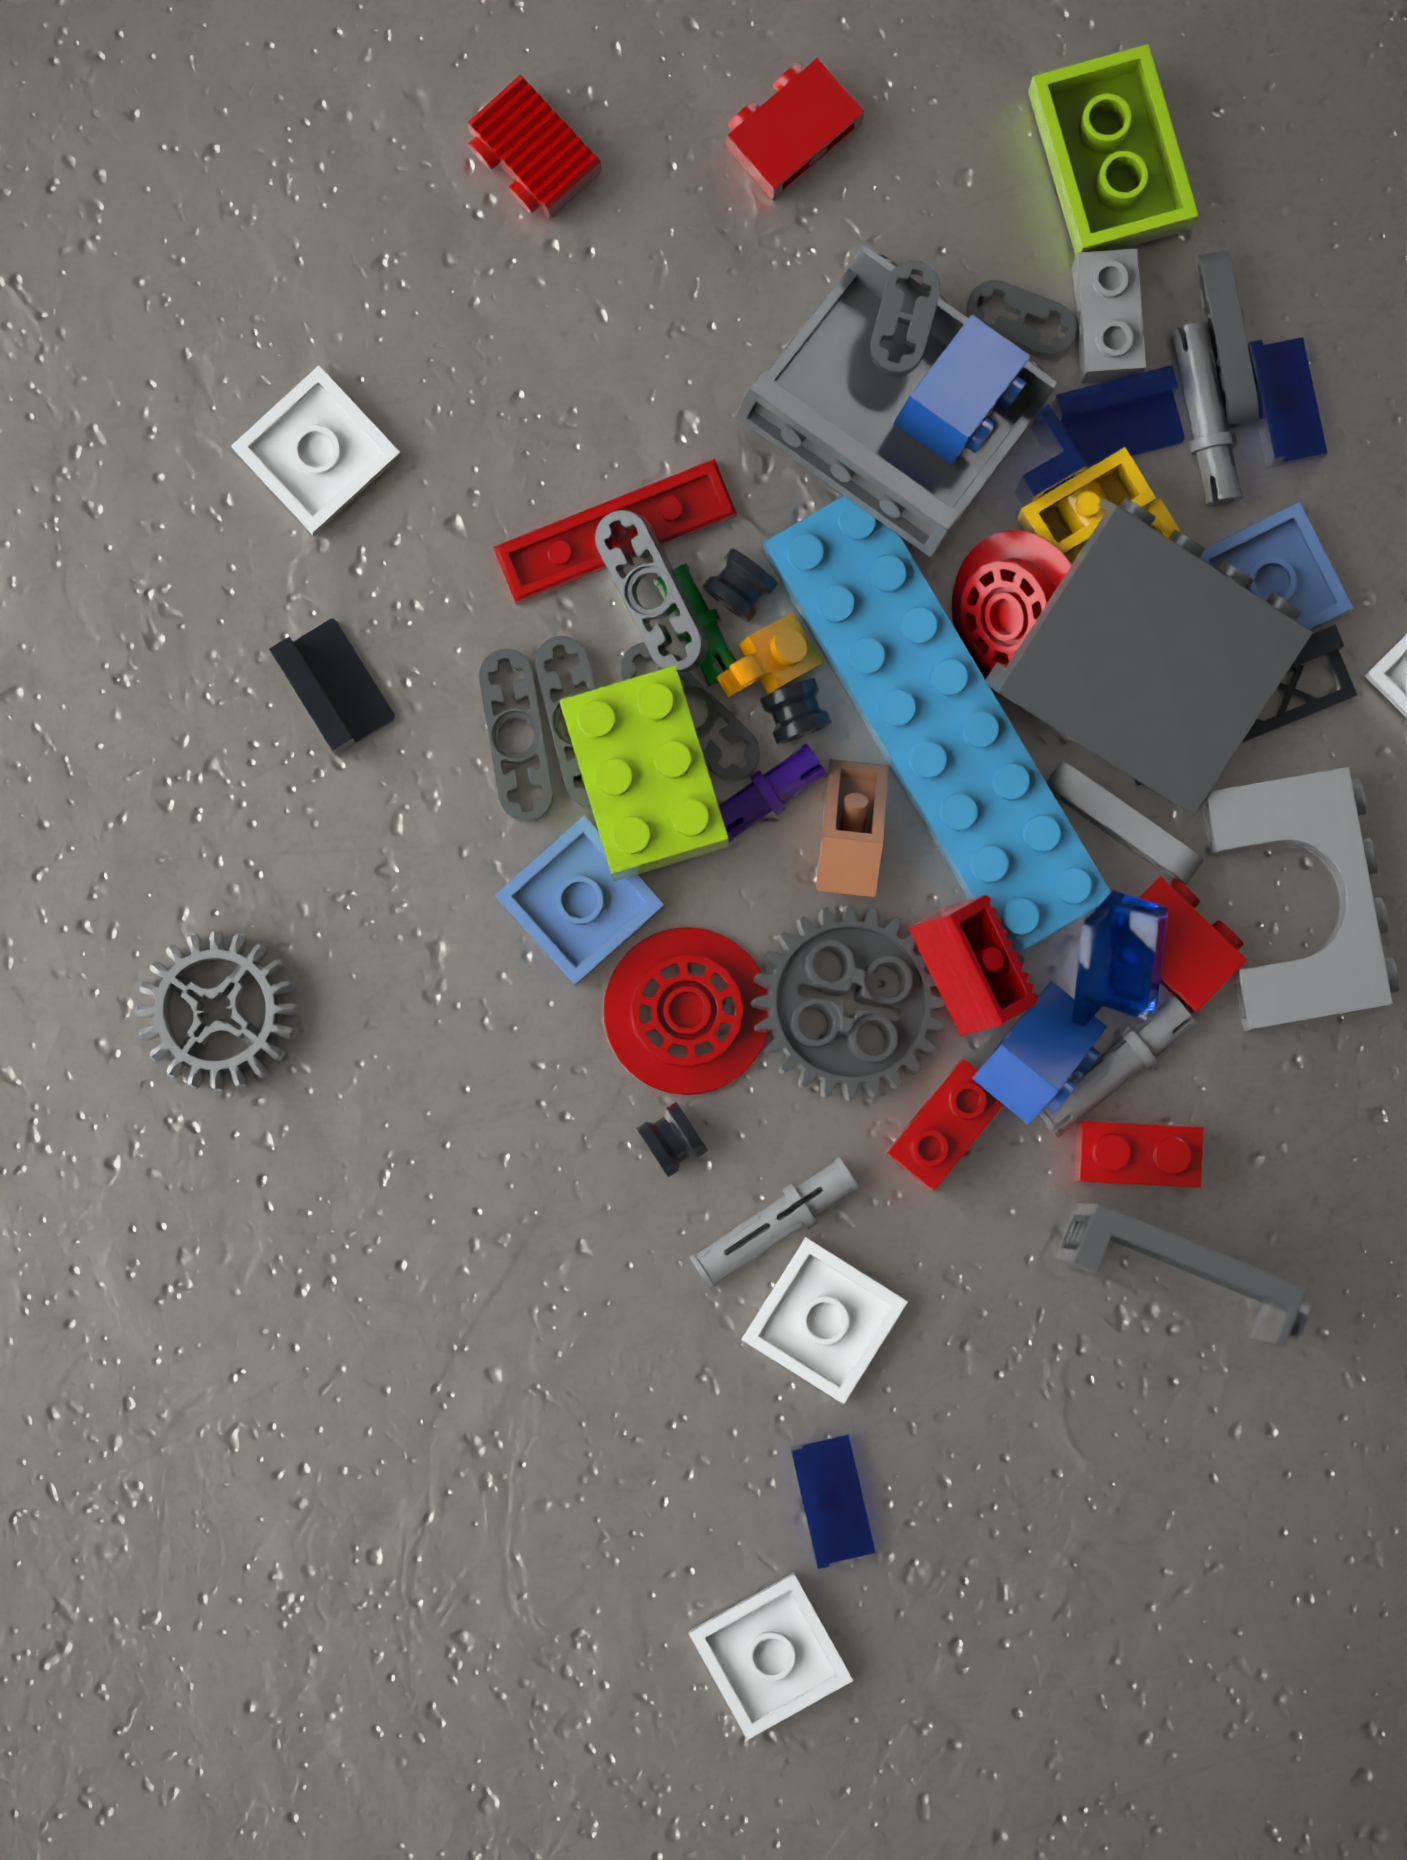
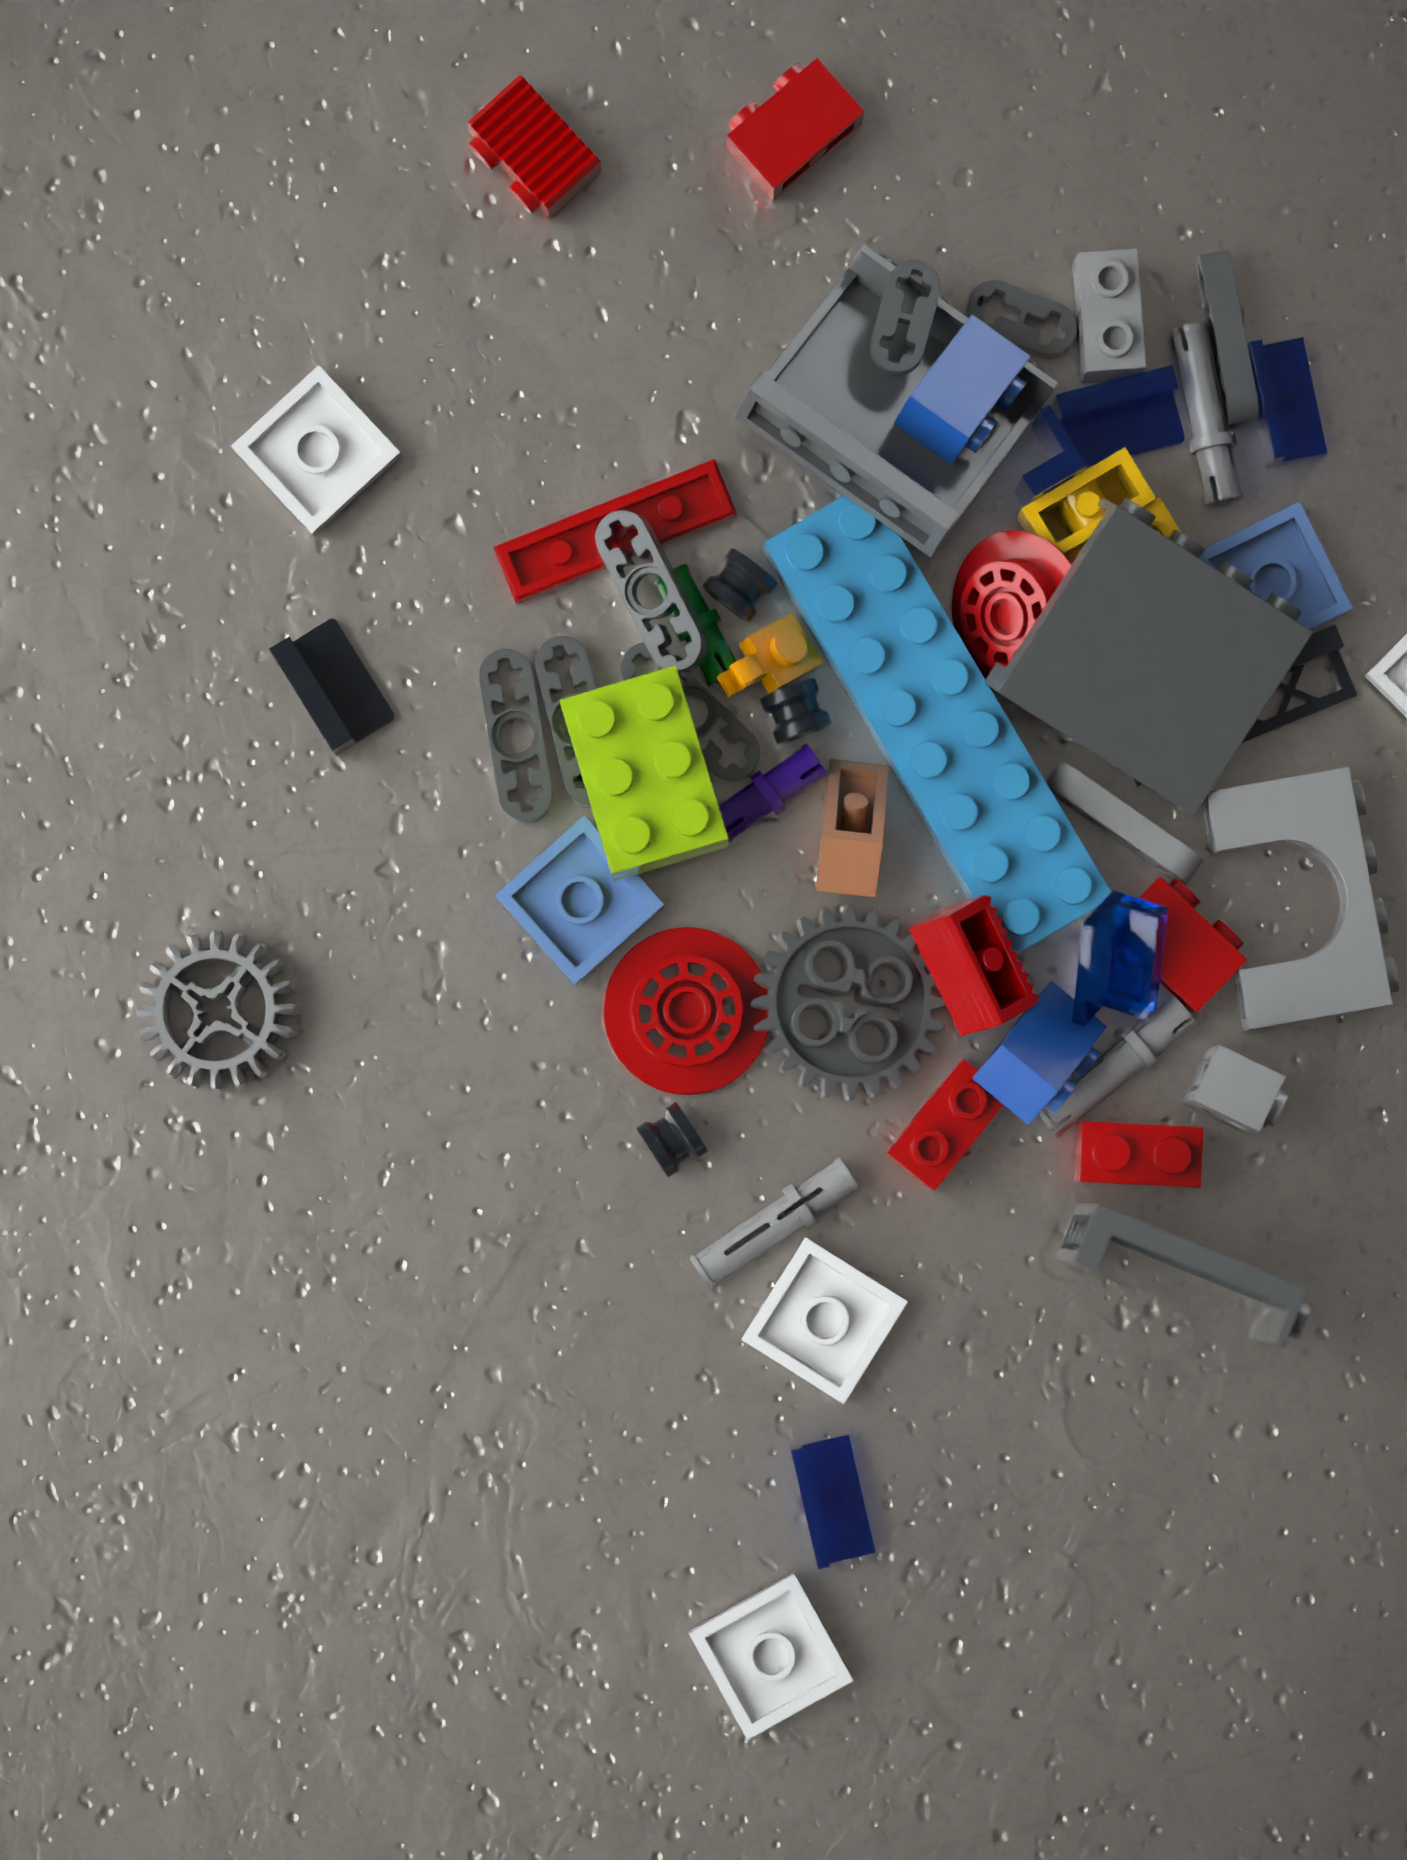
lime brick [1028,44,1199,256] -> none
none -> light grey brick [1181,1045,1288,1134]

